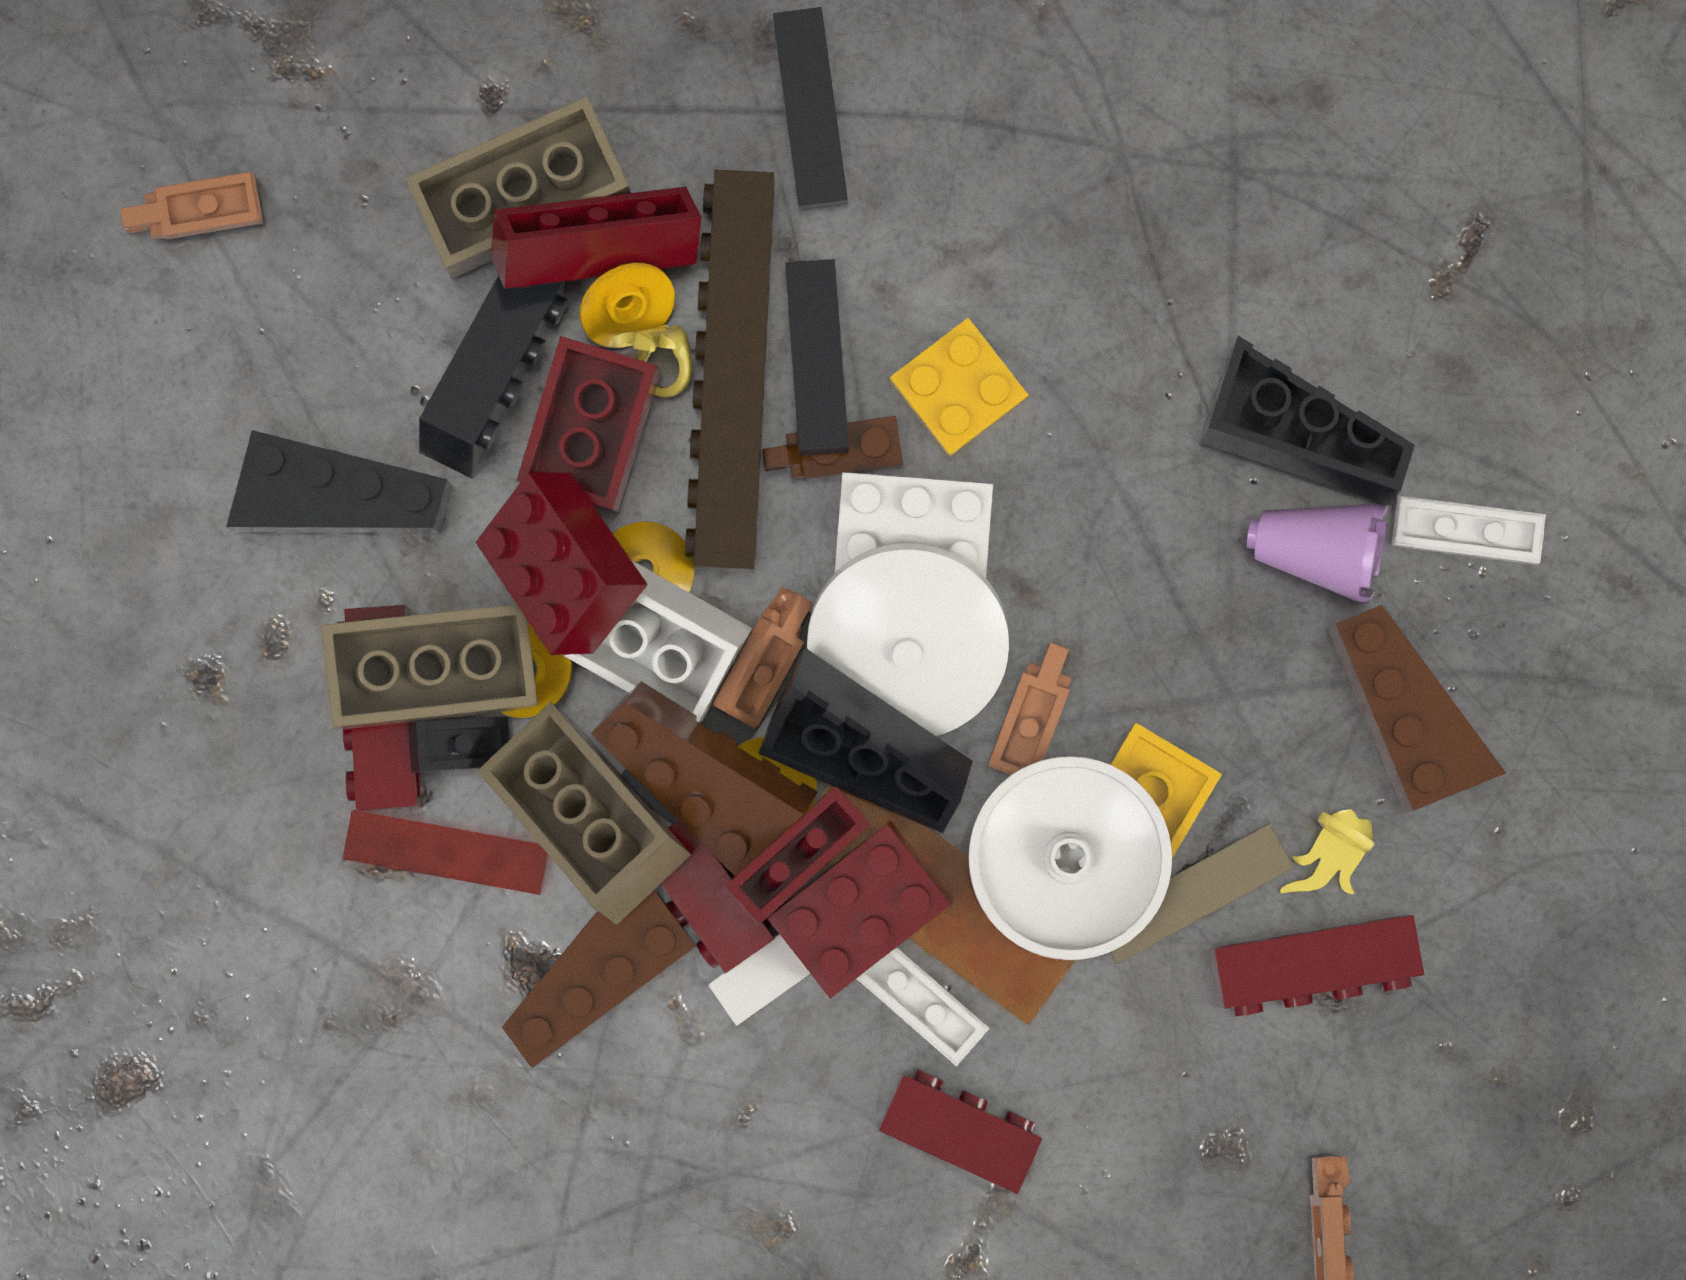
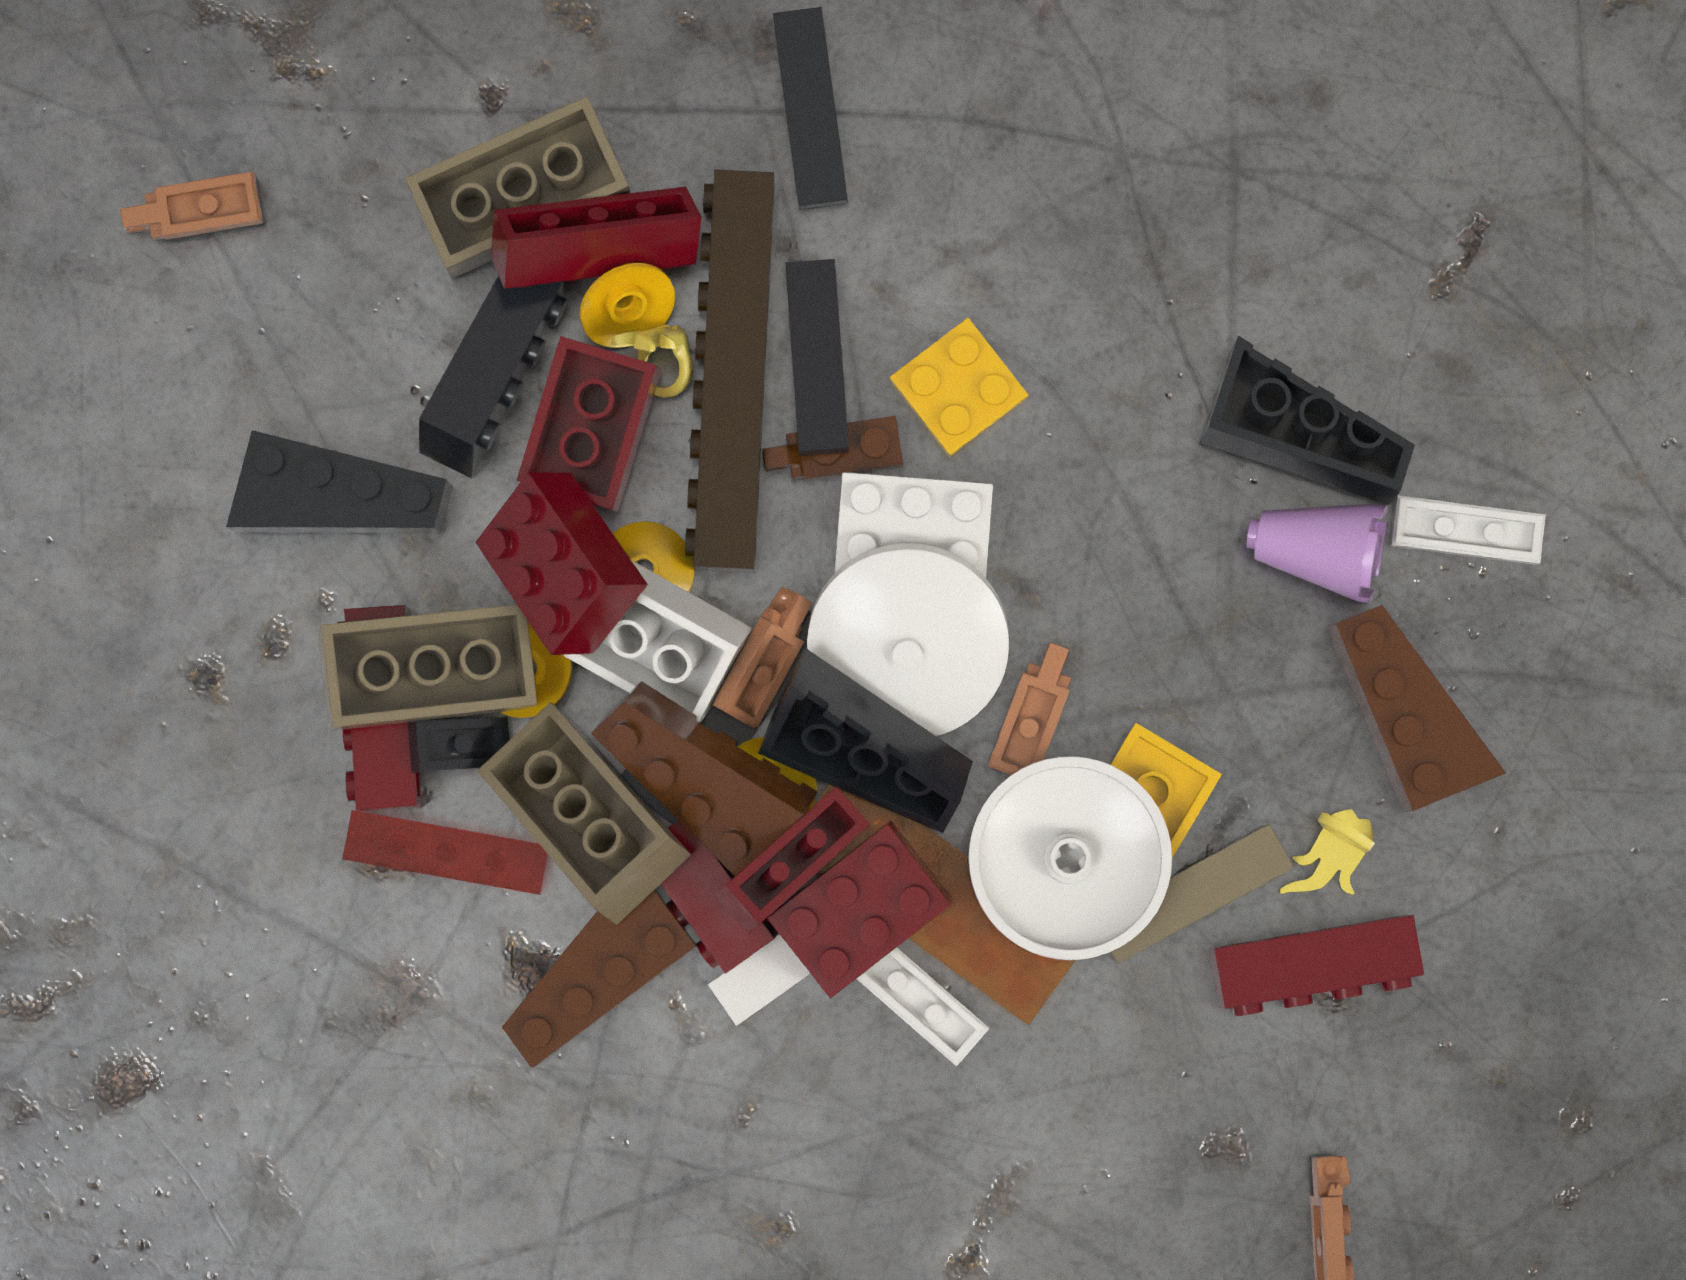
dark red brick [878,1069,1043,1194] -> none

